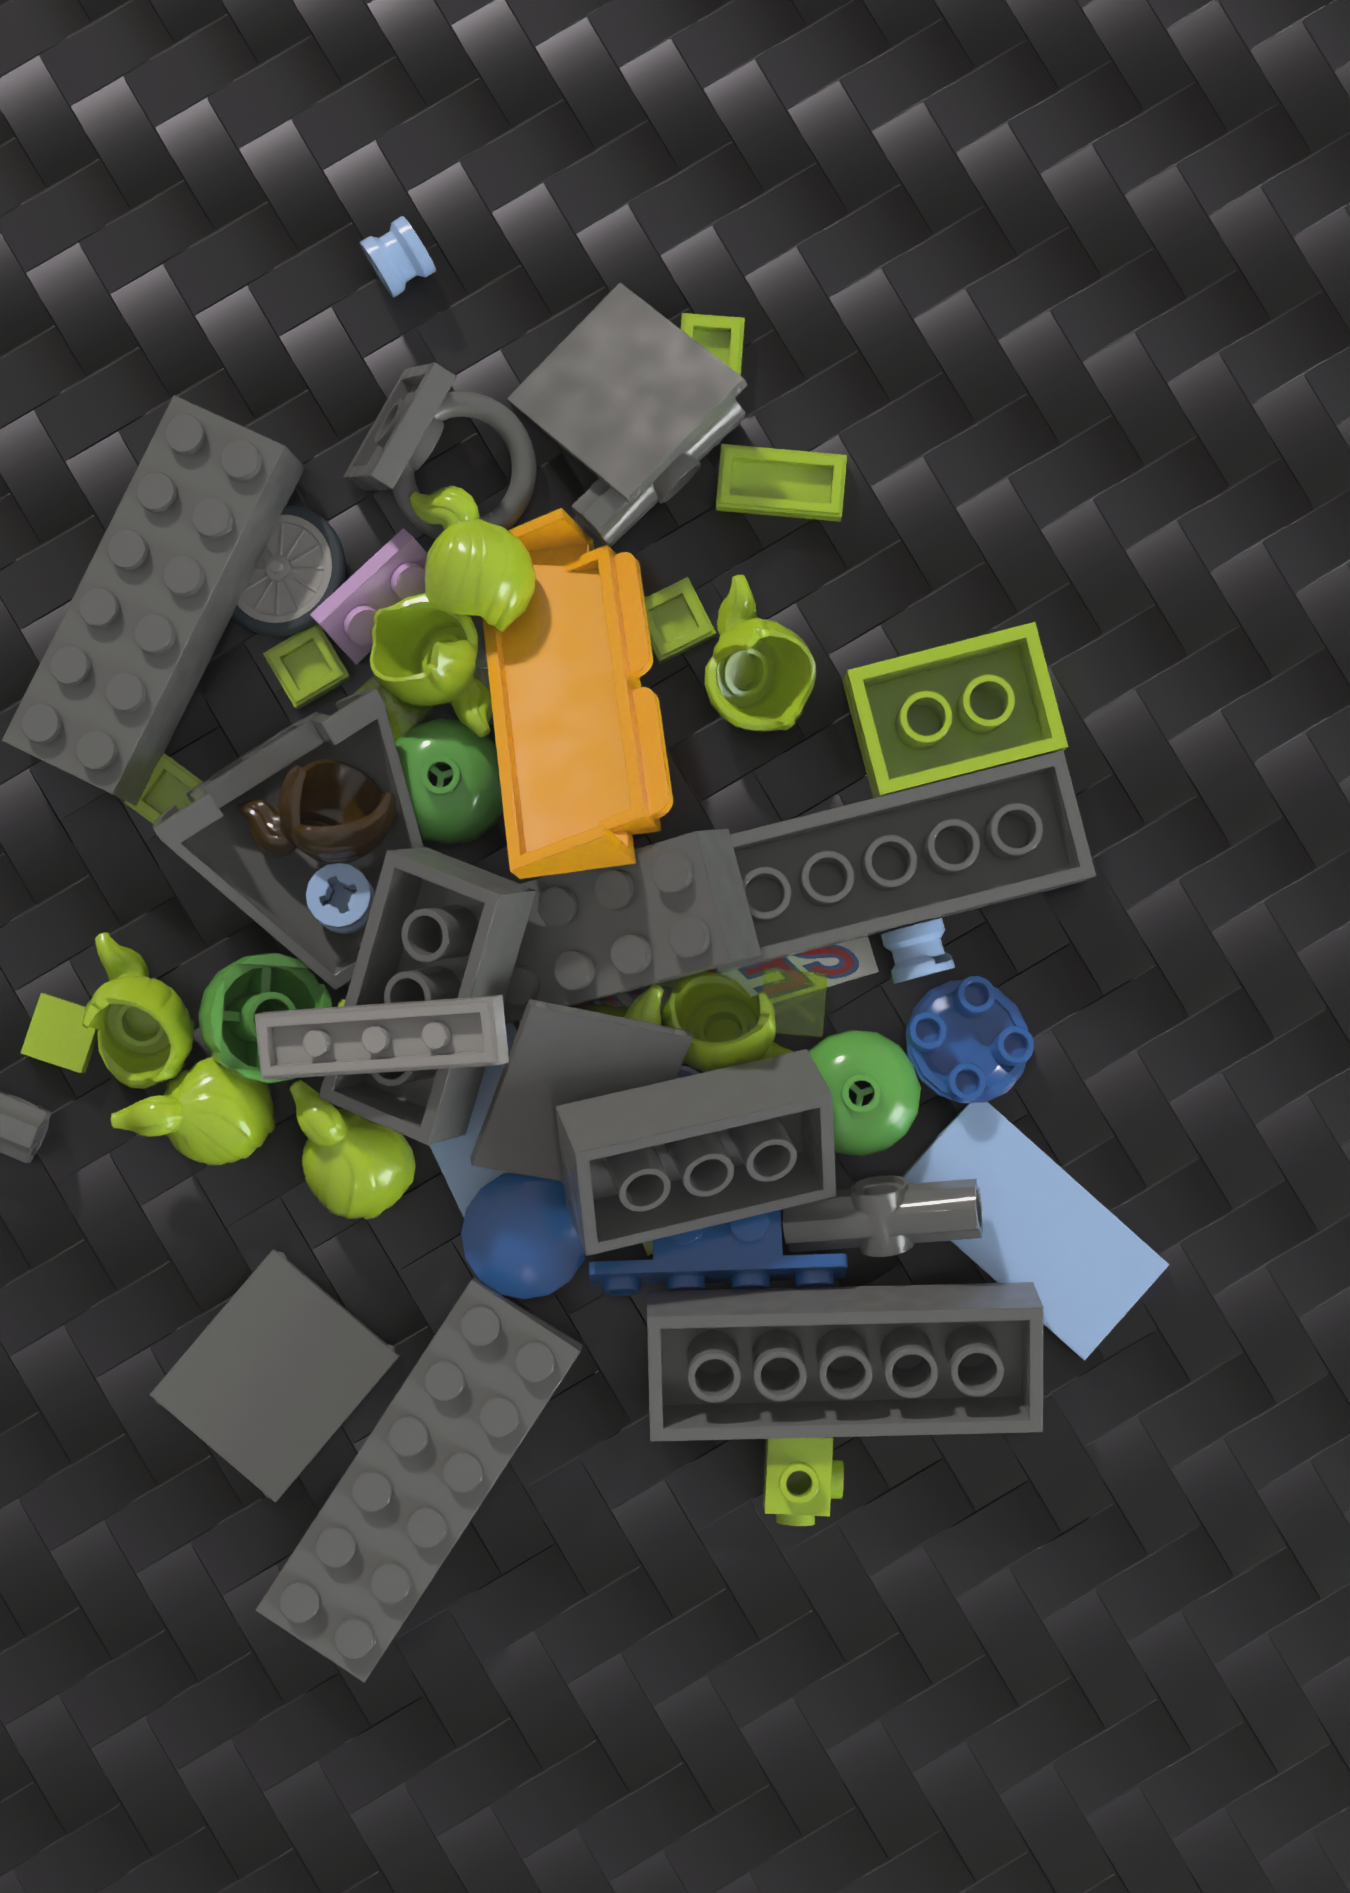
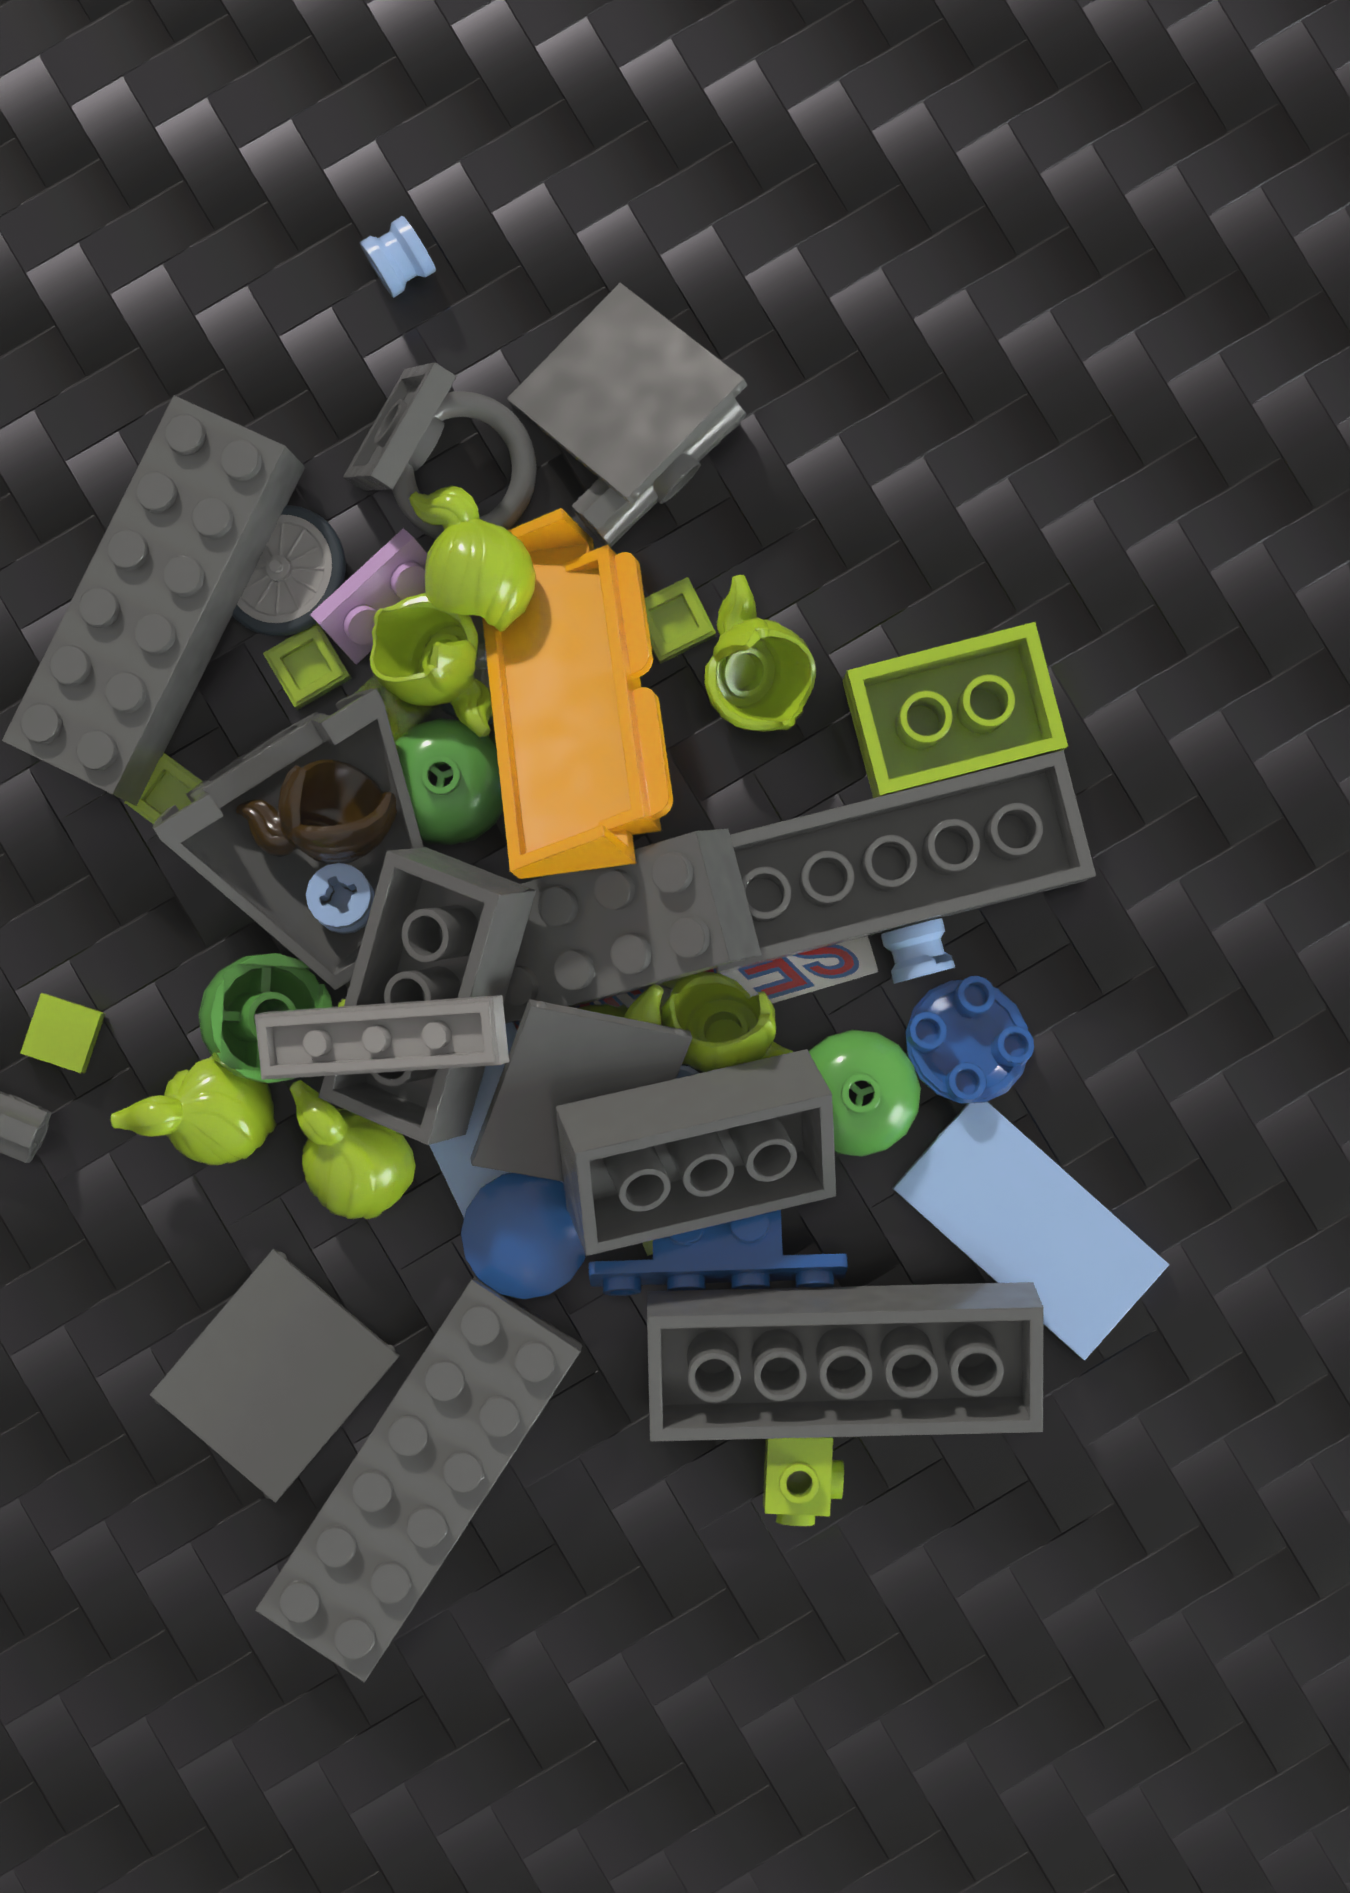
lime hair [82,932,194,1089] -> none
lime tile [681,313,745,375] -> none
lime tile [716,444,847,522] -> none
clear neon green tile [762,968,828,1037] -> none
dark grey piece [782,1175,983,1257] -> none

